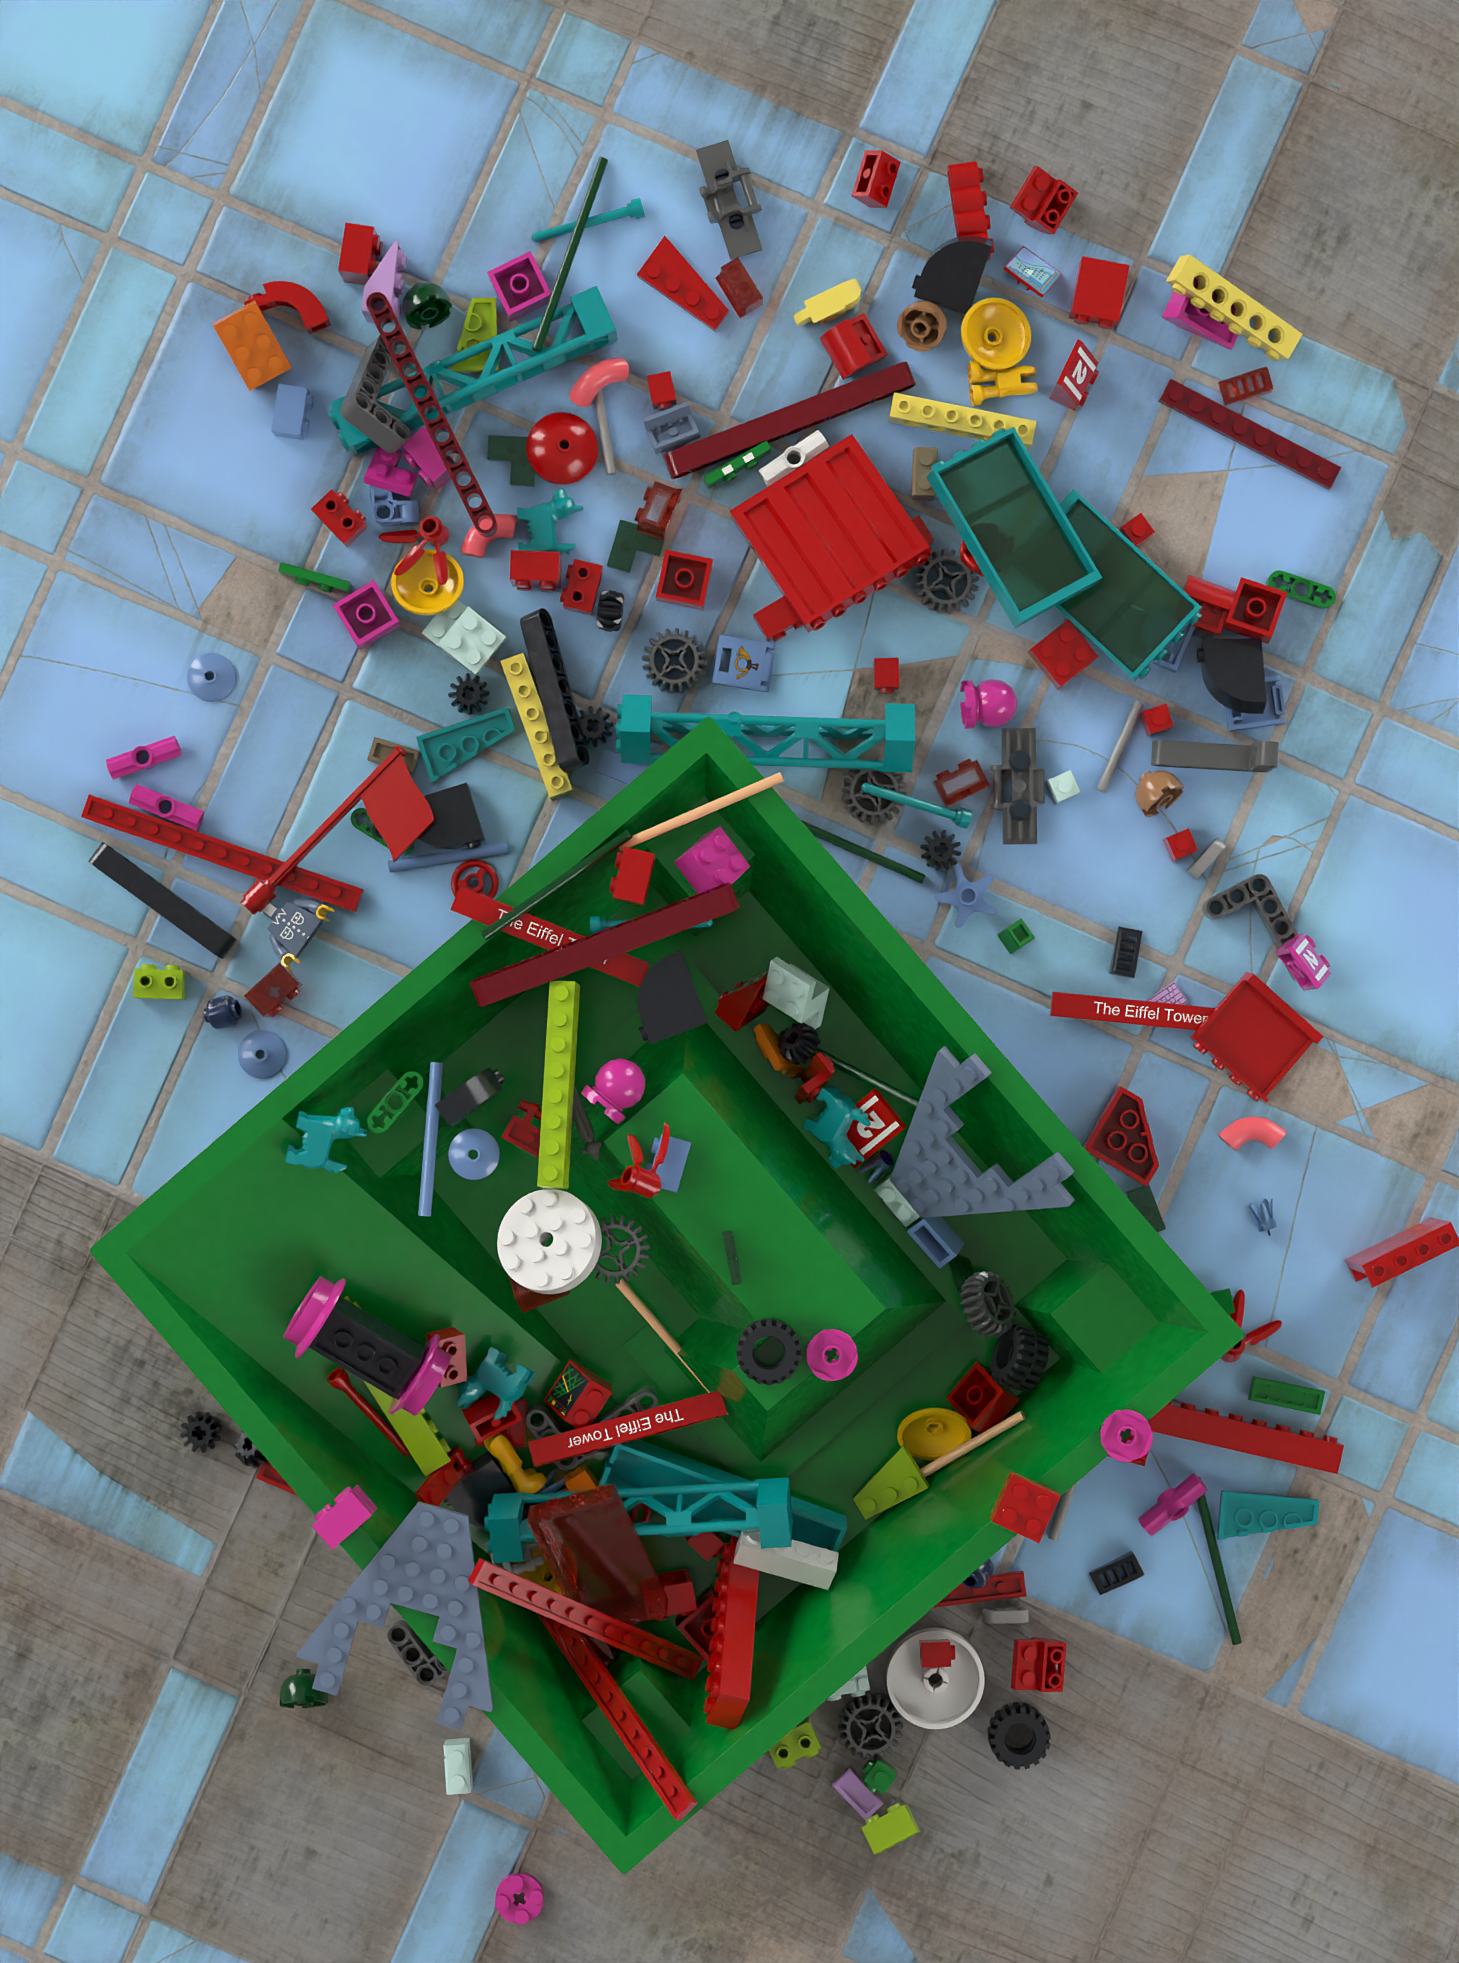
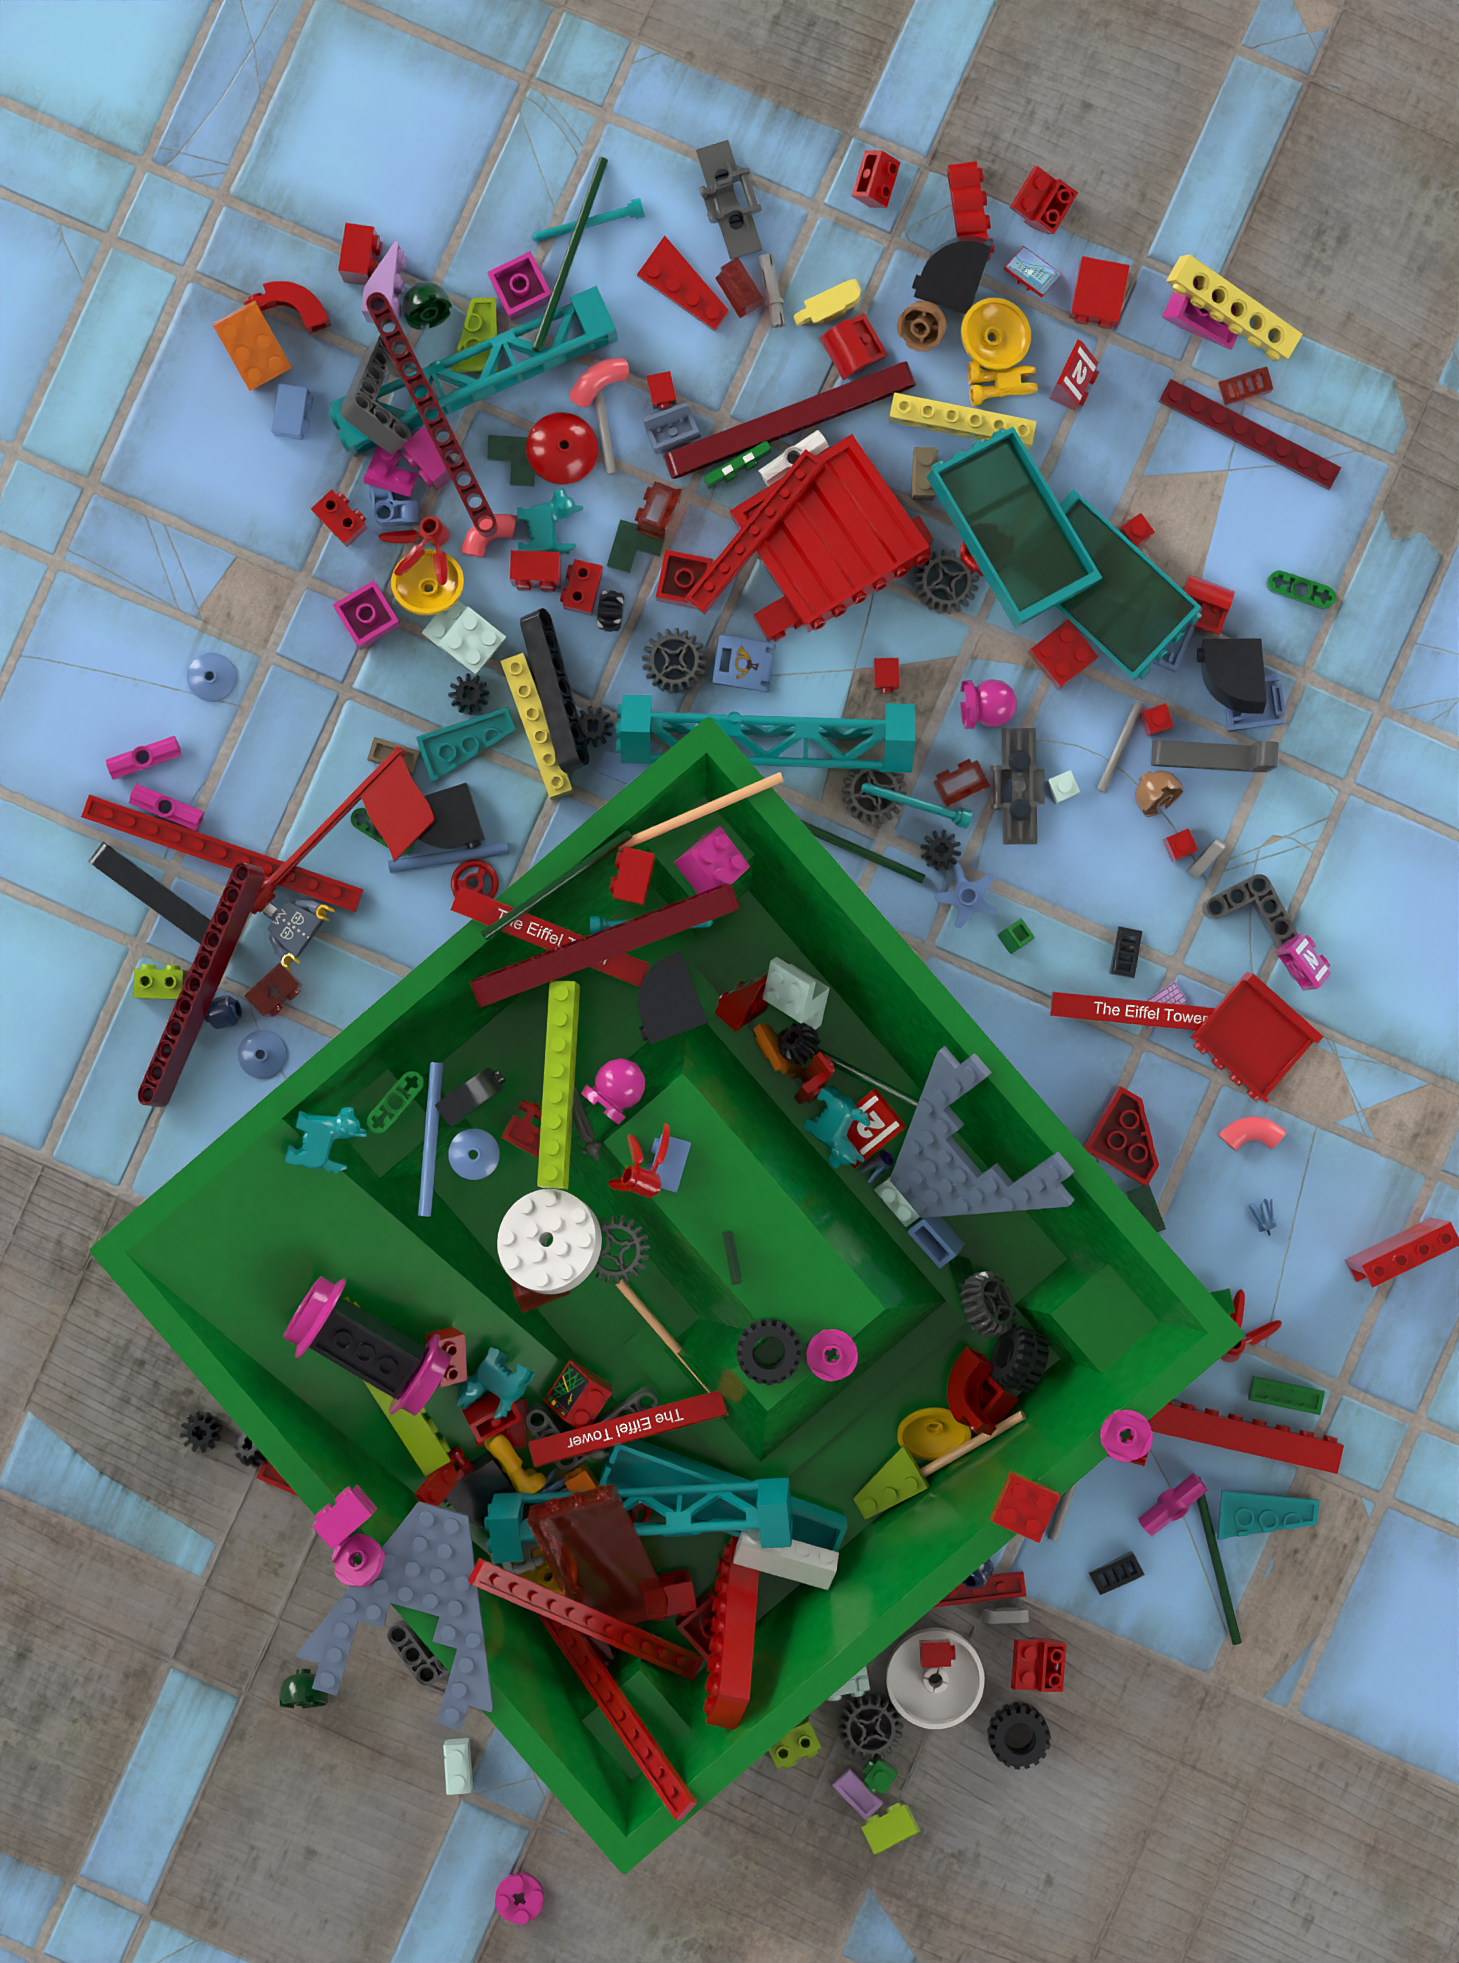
green plate [278,562,353,594] -> none
red piece [327,1367,410,1456] -> none
red brick [685,1532,725,1561] -> none
red brick [1223,577,1287,644] -> none
none -> dark red beam [138,862,265,1107]
none -> dark pink plate [332,1534,385,1587]
none -> red tile [685,449,825,615]
none -> light grey pin [758,254,786,328]
none -> red arch [947,1347,997,1436]

